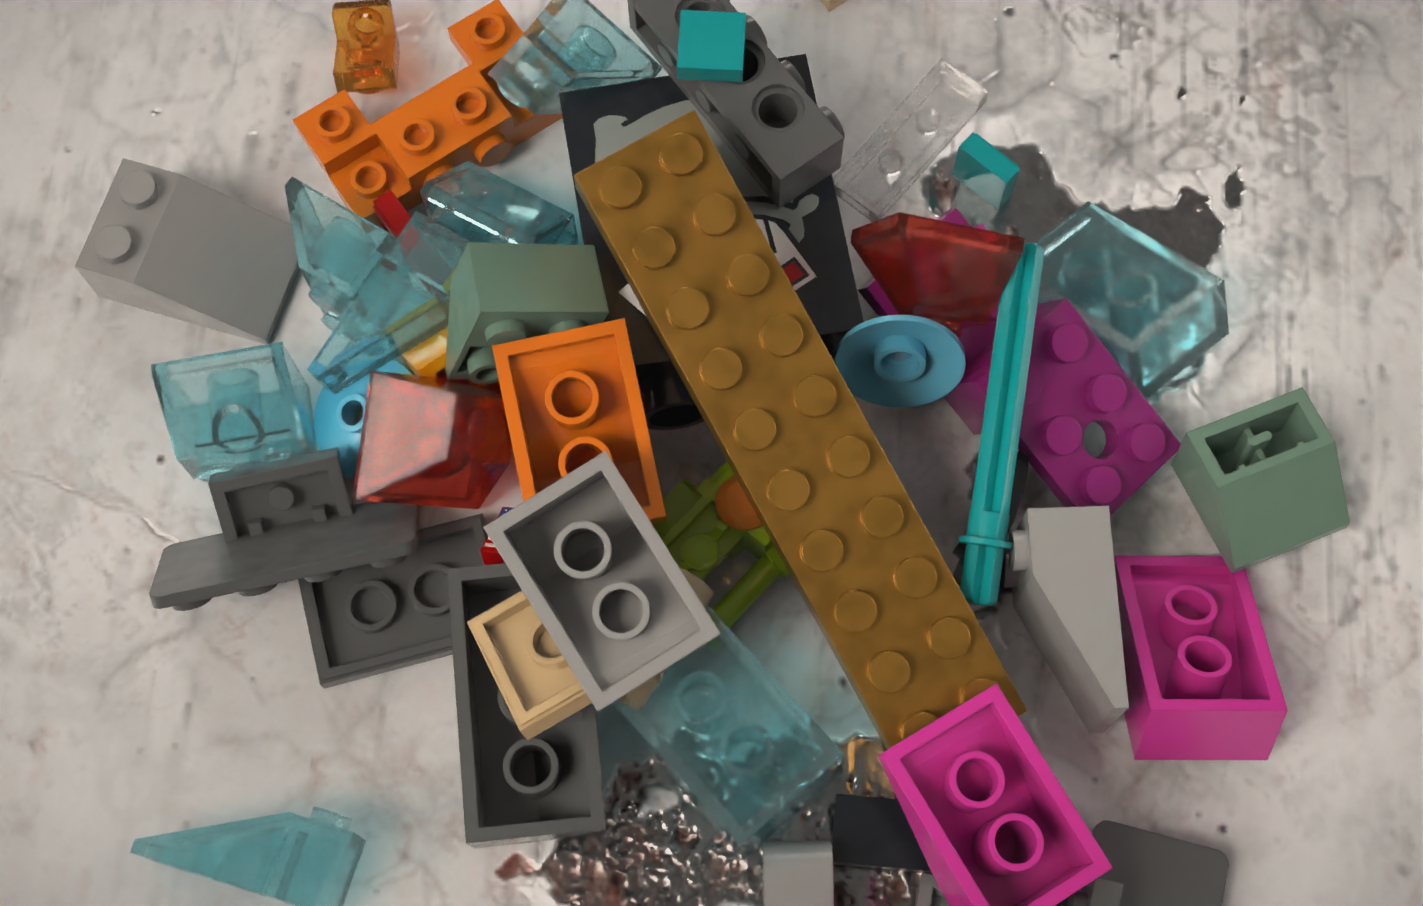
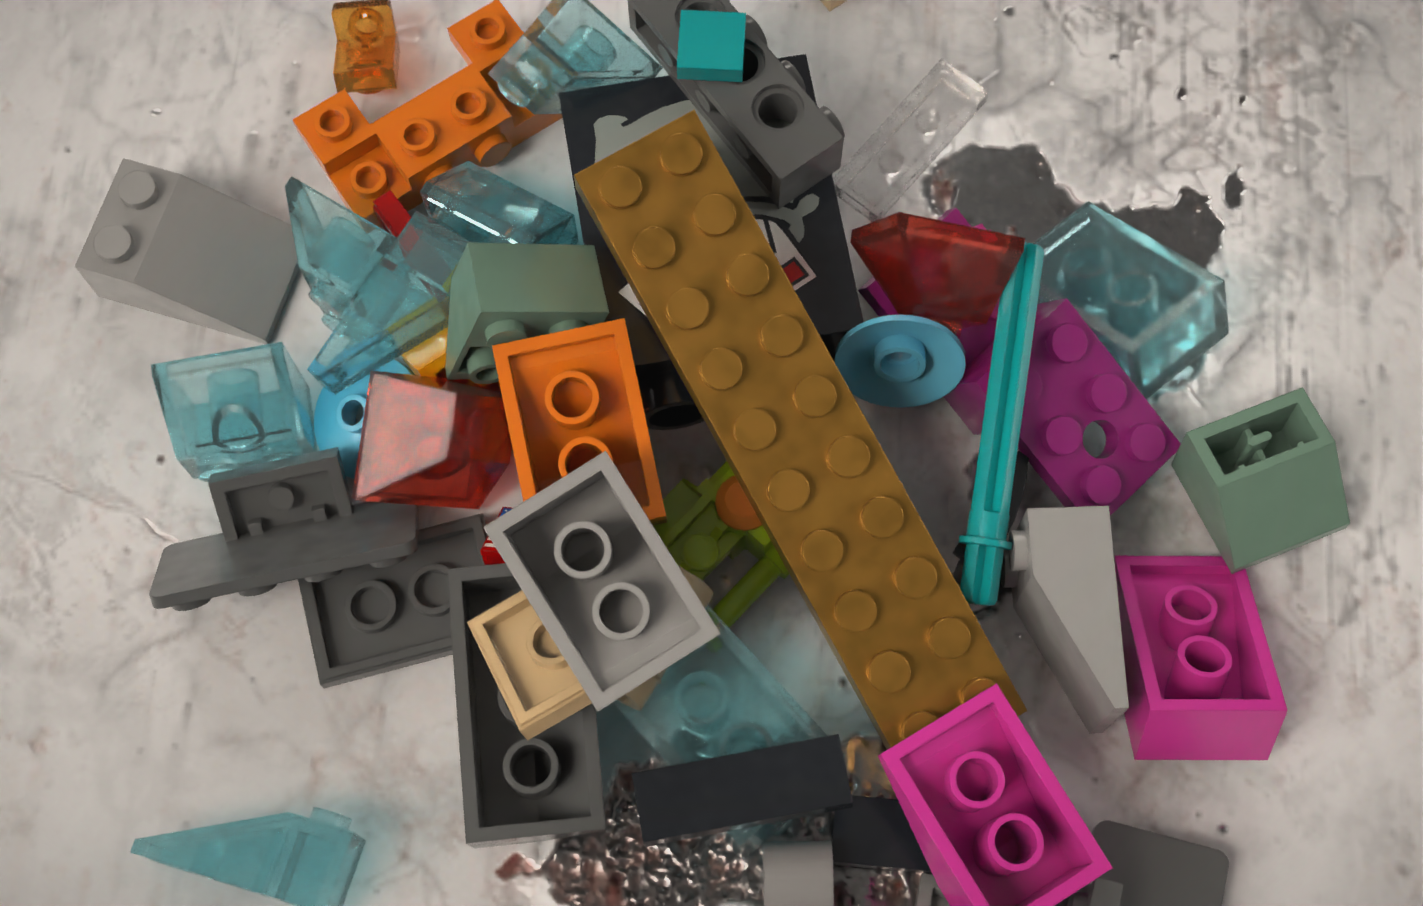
teal tile [952,132,1020,210] -> none
none -> black tile [632,734,853,847]

